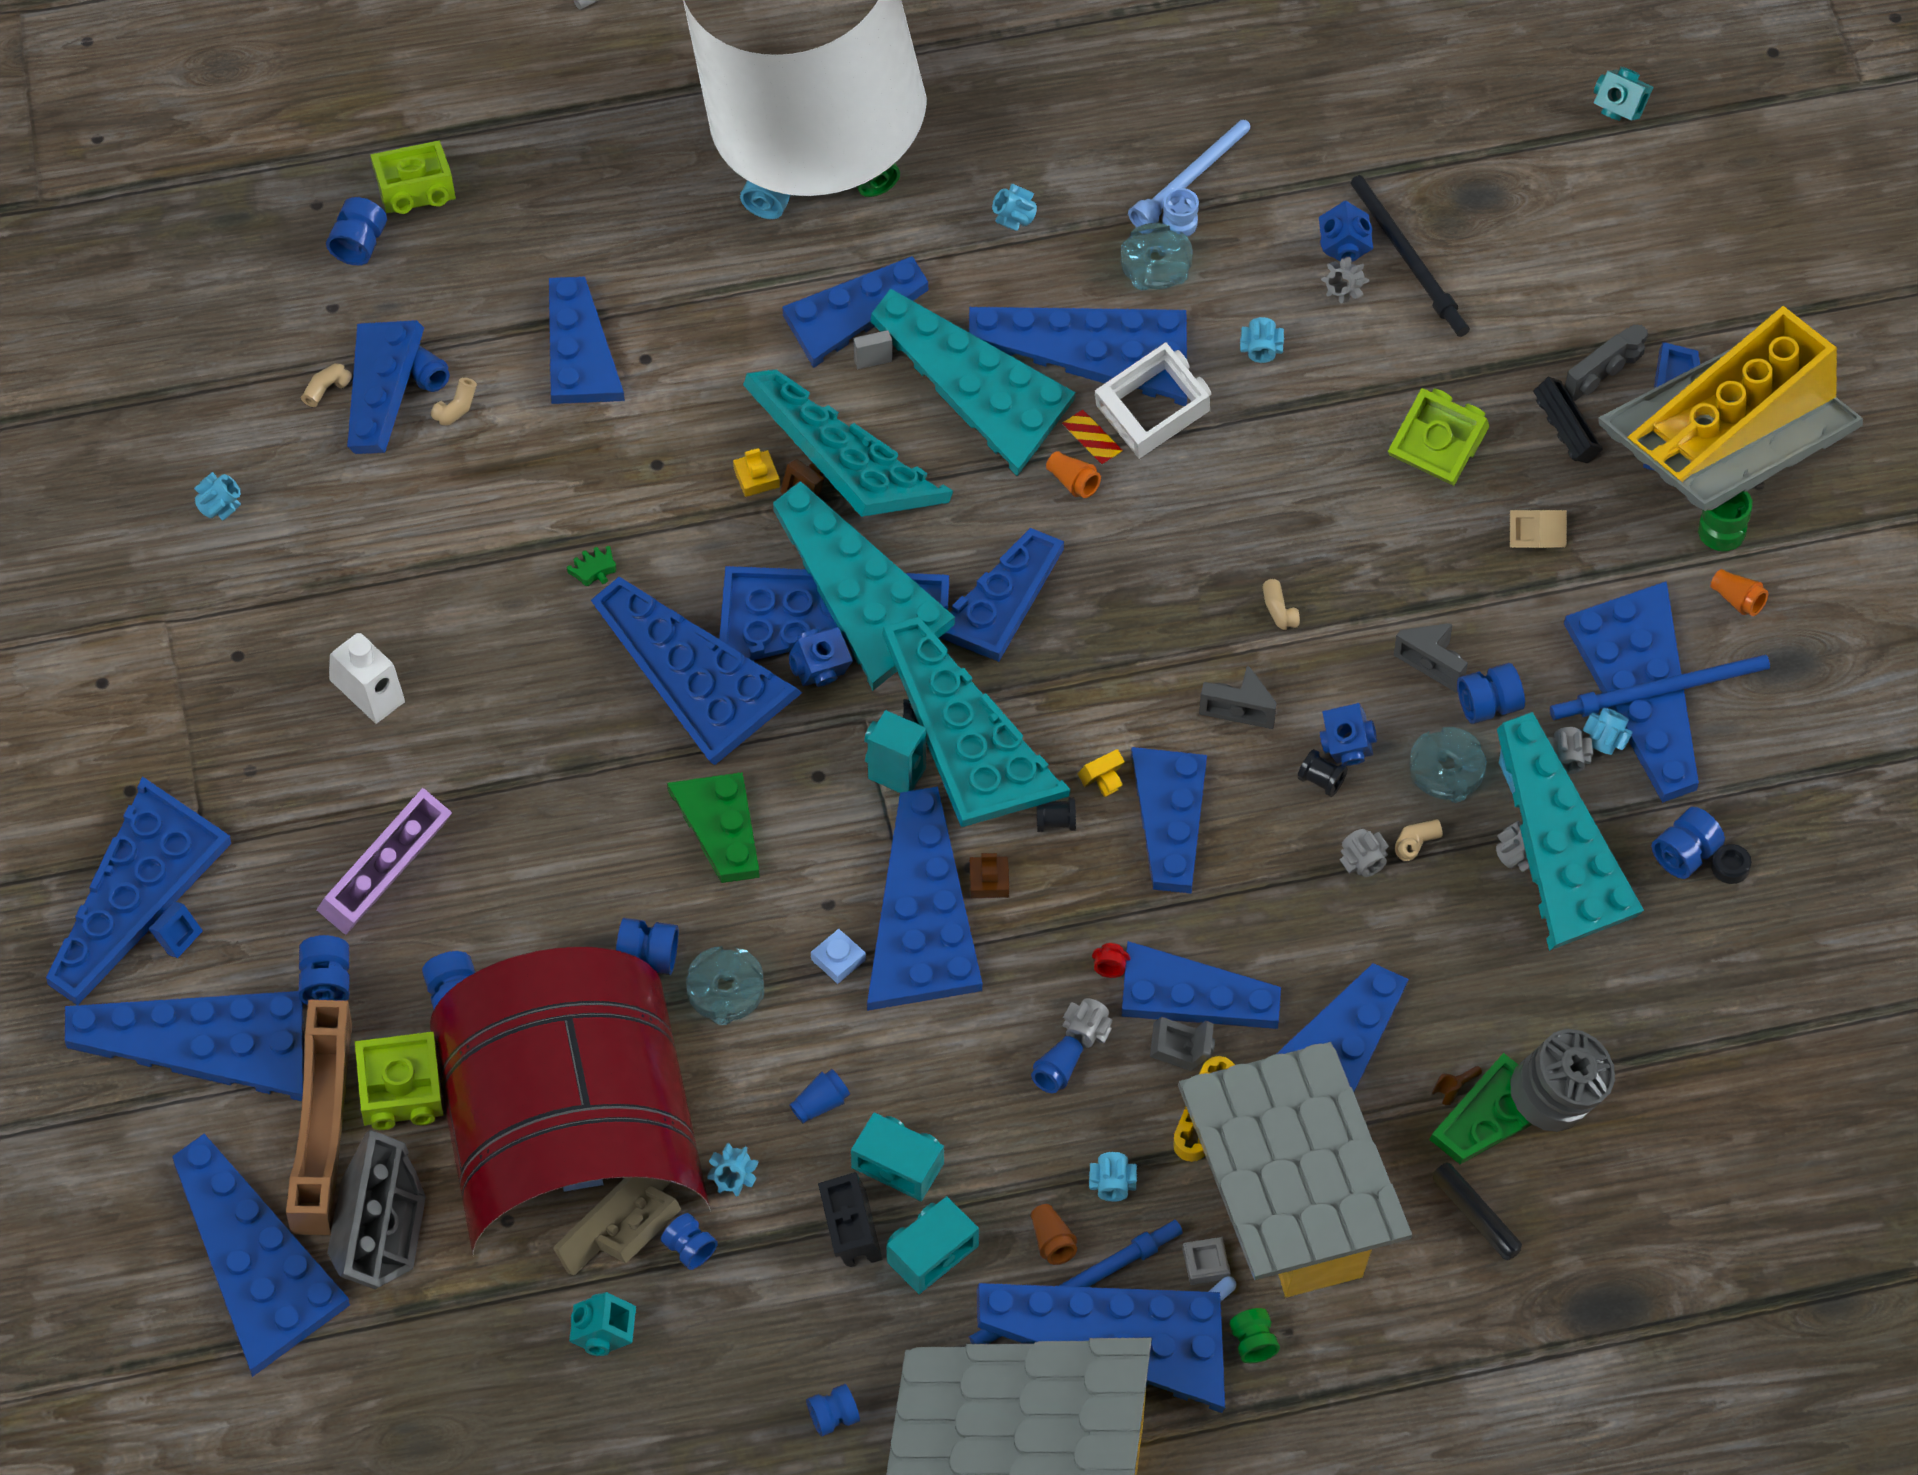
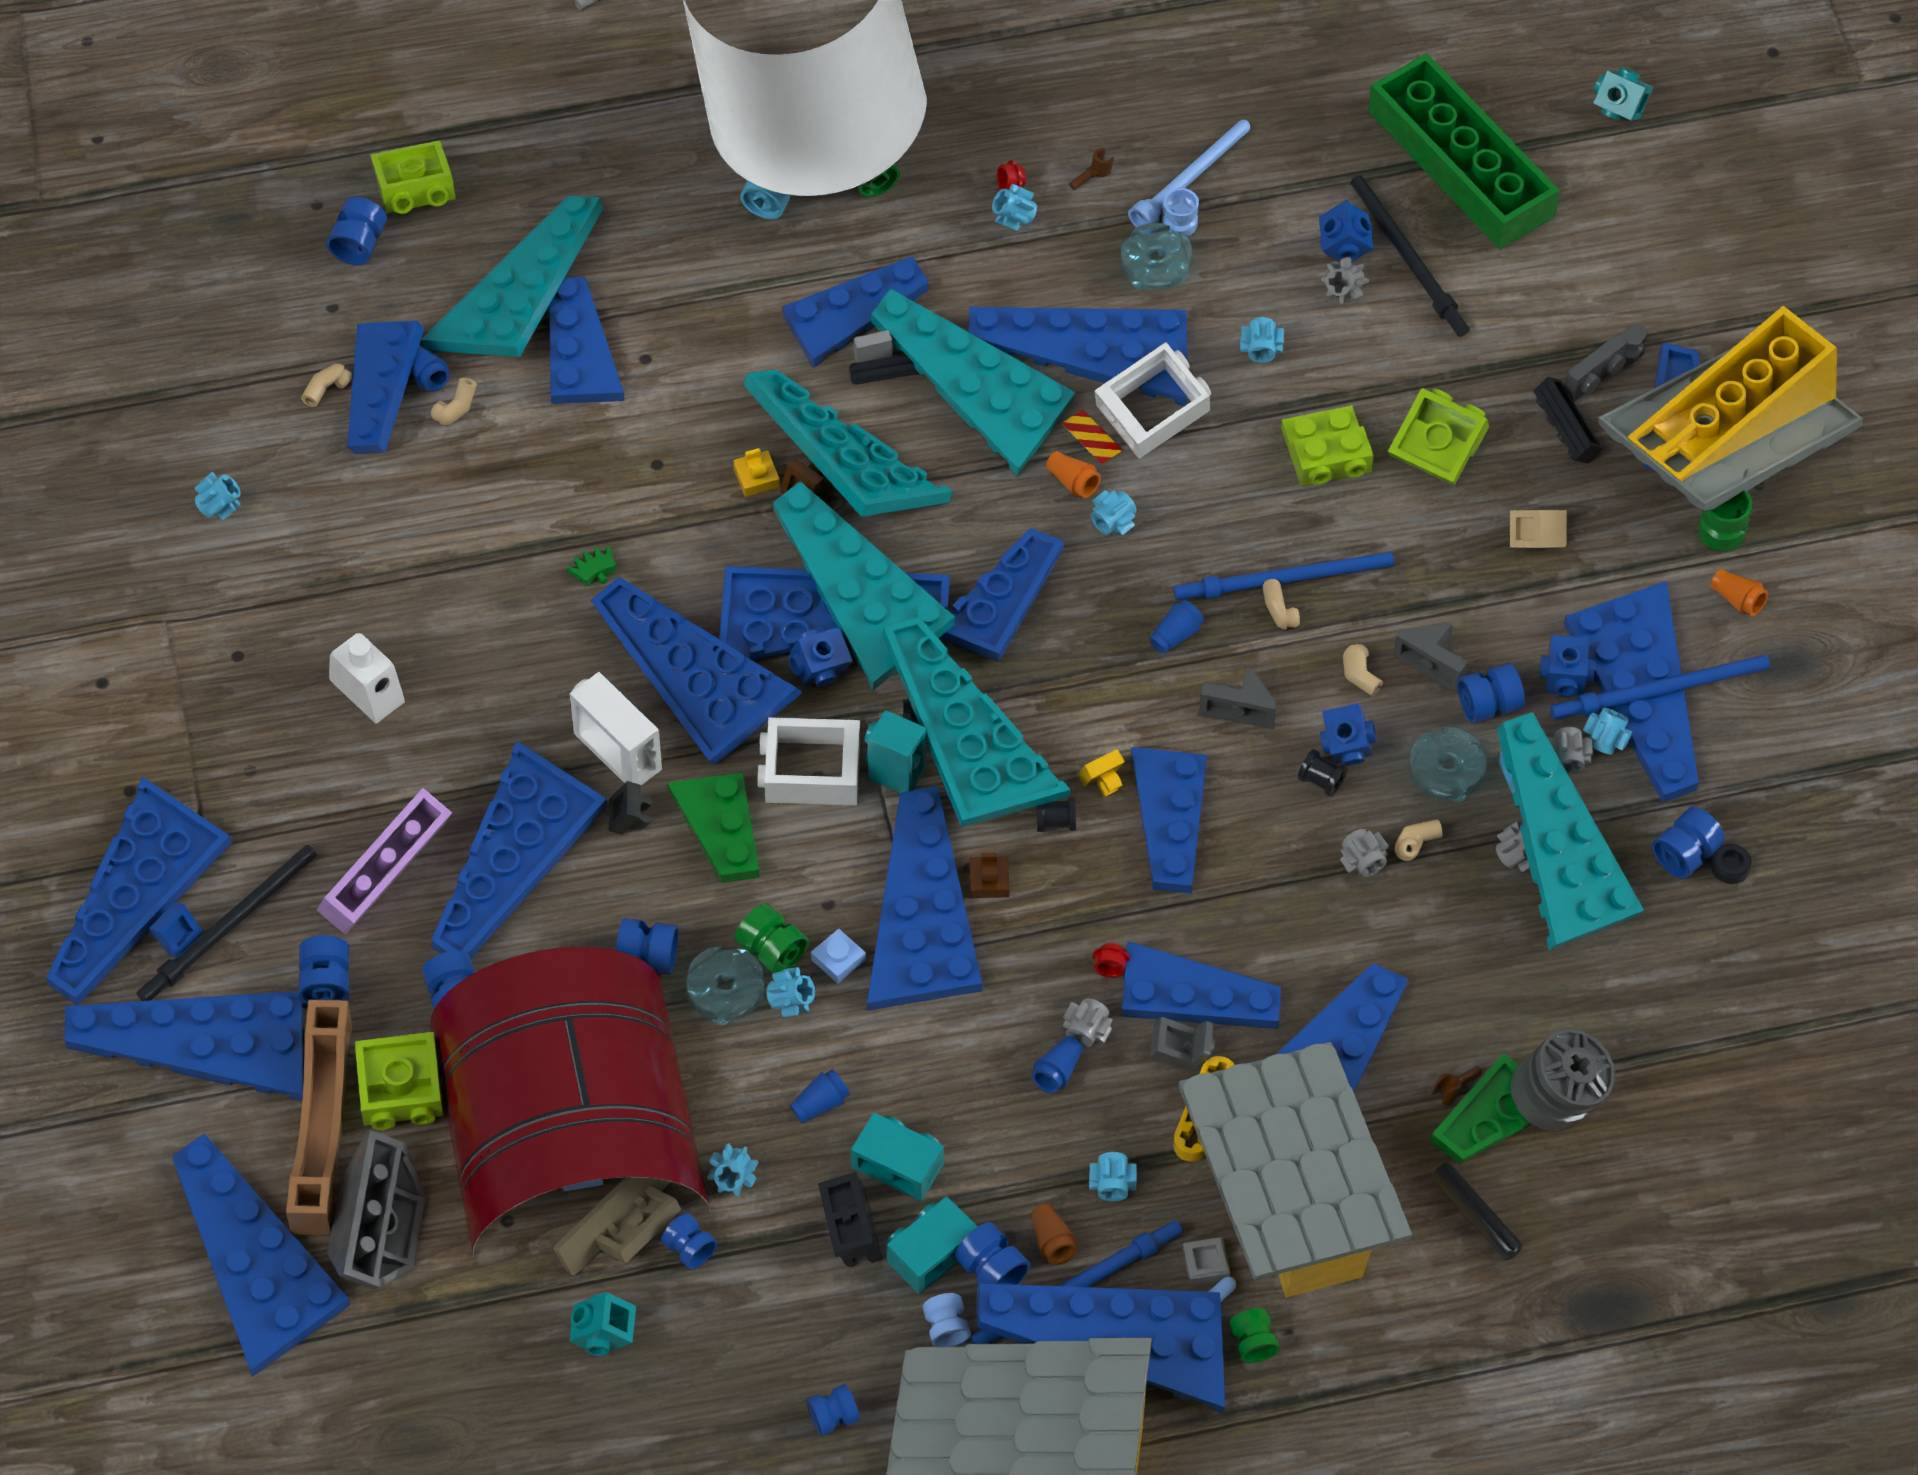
none -> black bar [136,844,317,1001]
none -> teal wing [421,196,604,357]
none -> blue wing [431,741,607,959]
none -> white window [570,672,662,785]
none -> pearl dark grey tile [609,781,652,835]
none -> green wheel [735,903,809,973]
none -> white window [758,718,860,805]
none -> medium azure gear [766,967,815,1018]
none -> black axle [849,354,919,385]
none -> light blue wheel [923,1293,971,1347]
none -> blue wheel [955,1222,1031,1285]
none -> red plate [997,160,1026,190]
none -> reddish brown hand [1069,148,1114,190]
none -> medium azure gear [1091,490,1137,536]
none -> blue cone [1149,600,1204,654]
none -> blue bar [1173,552,1394,600]
none -> lime plate [1281,405,1374,486]
none -> tan arm [1343,644,1383,697]
none -> green brick [1368,53,1560,250]
none -> blue brick [1539,635,1595,697]

